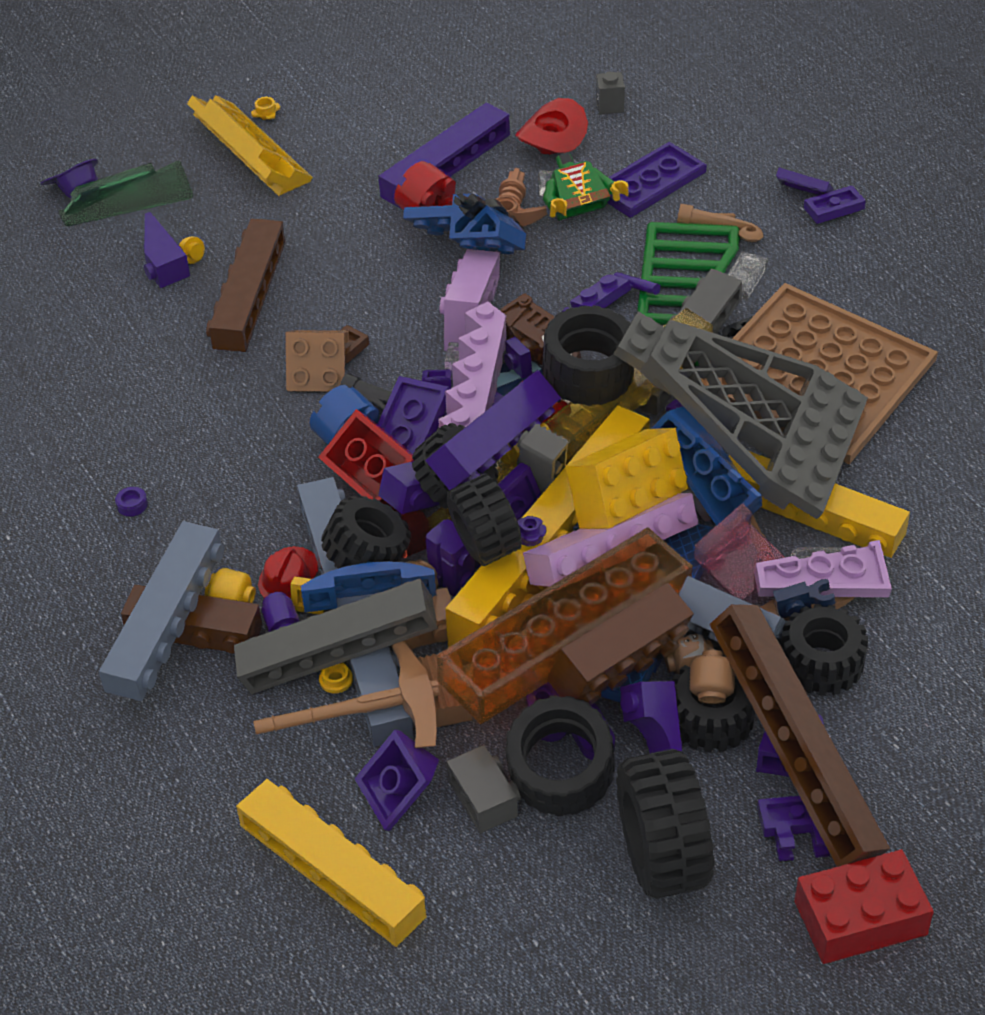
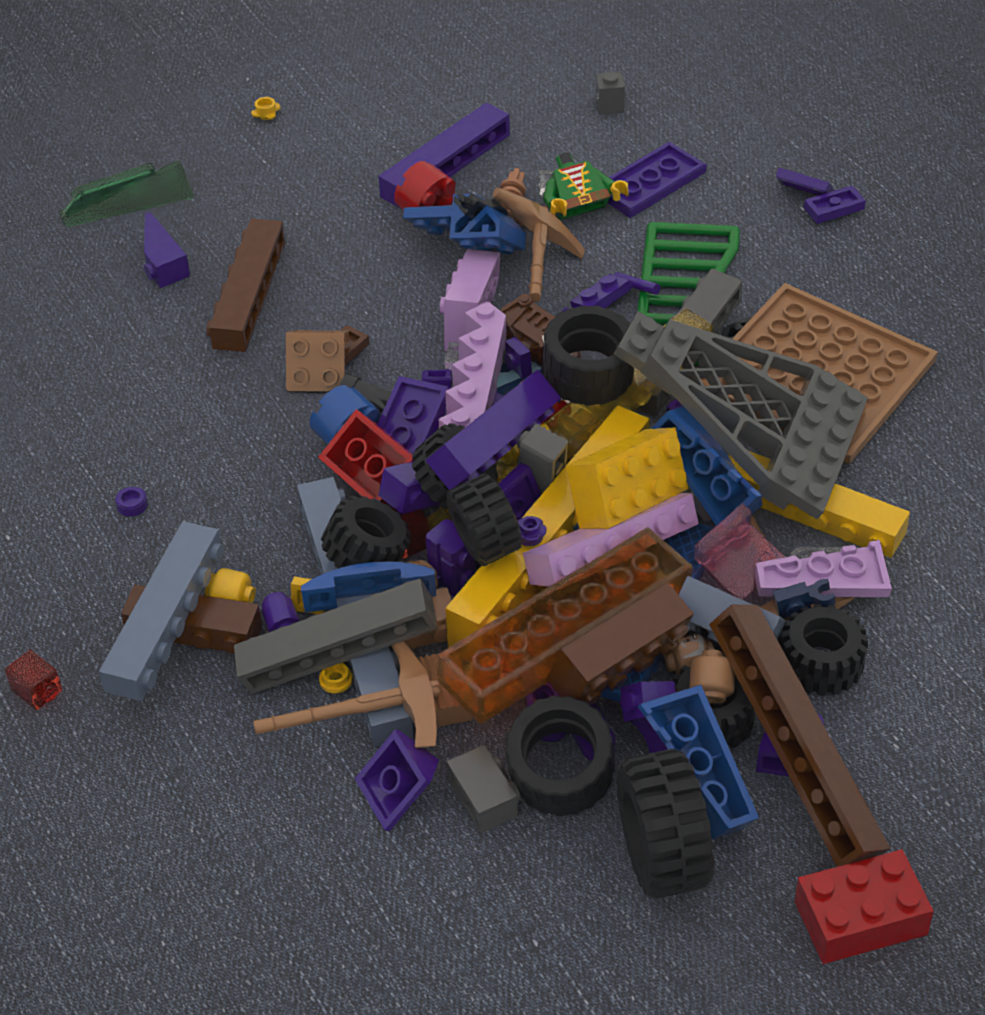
dark purple piece [40,159,99,199] -> none
yellow plate [179,236,205,264] -> none
yellow slope [187,95,313,196] -> none
yellow brick [236,779,426,947] -> none
red piece [258,546,319,598] -> none
red hat [515,98,588,155] -> none
medium nougat plant [677,203,763,242] -> none
clear plate [728,252,768,301] -> none
dark purple plate [757,796,830,861] -> none
none -> clear red brick [4,649,62,711]
none -> medium nougat piece [492,188,585,302]
none -> blue wedge [638,685,759,840]

